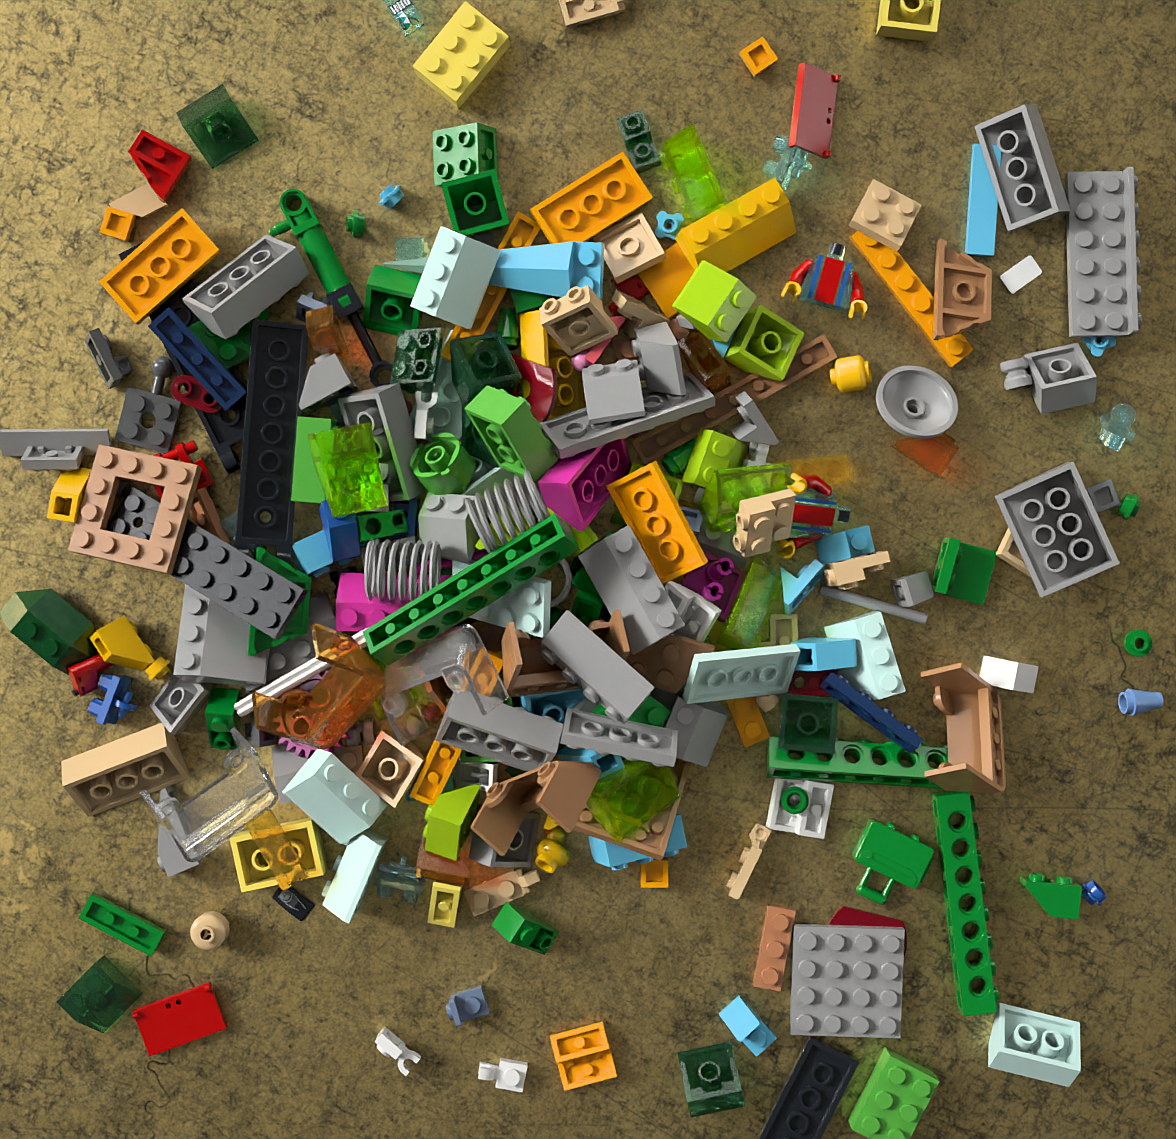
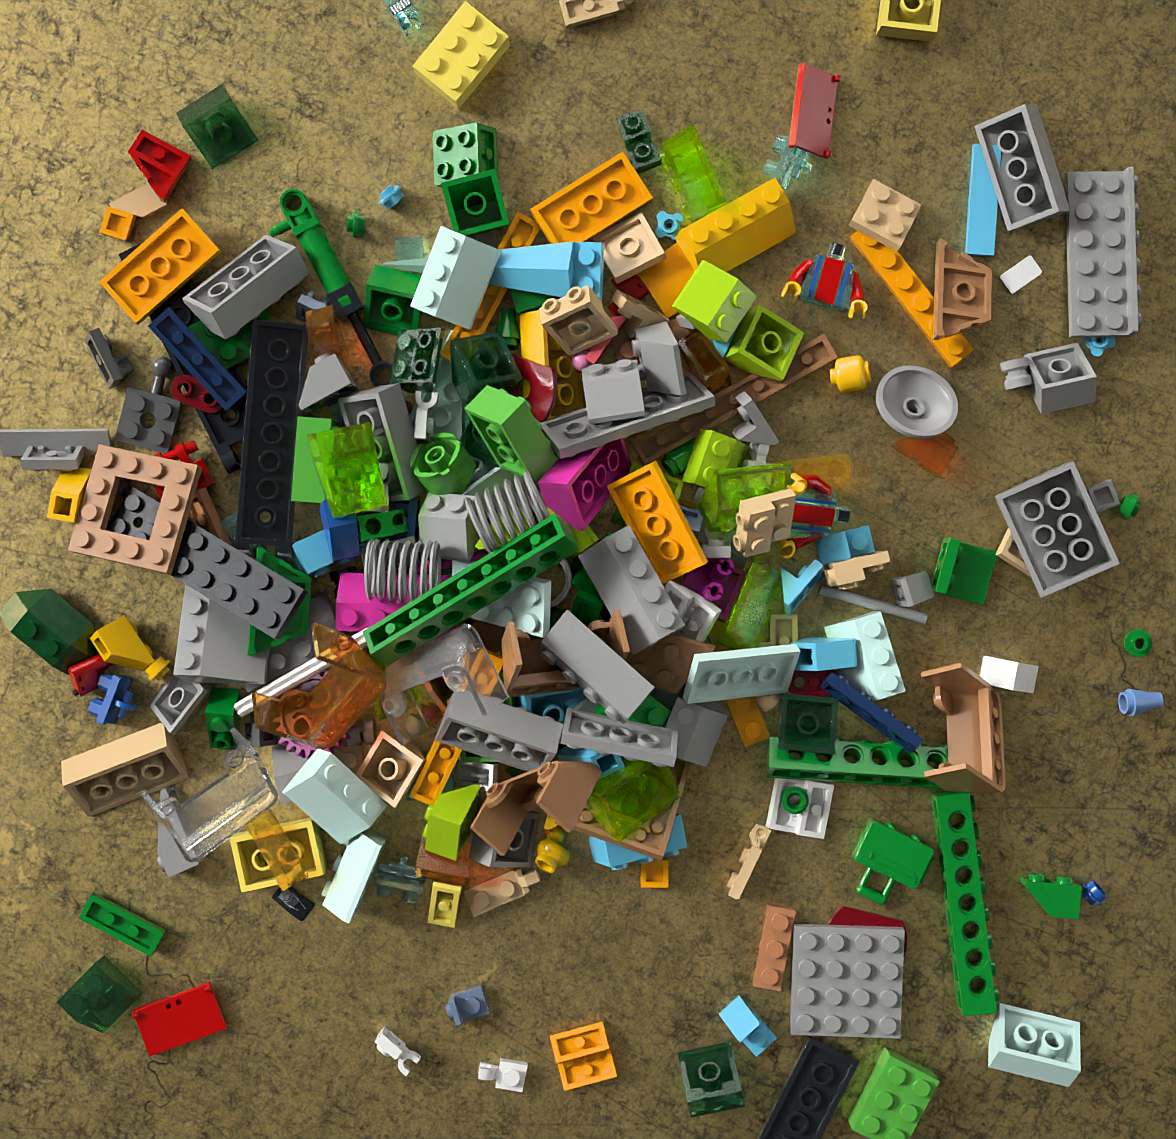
tan head [190,911,230,950] -> none
green slope [492,902,559,955] -> none
light orange plate [739,36,778,77] -> none
clear light blue hips [1098,403,1136,452] -> none
none -> light grey plate [702,539,731,558]

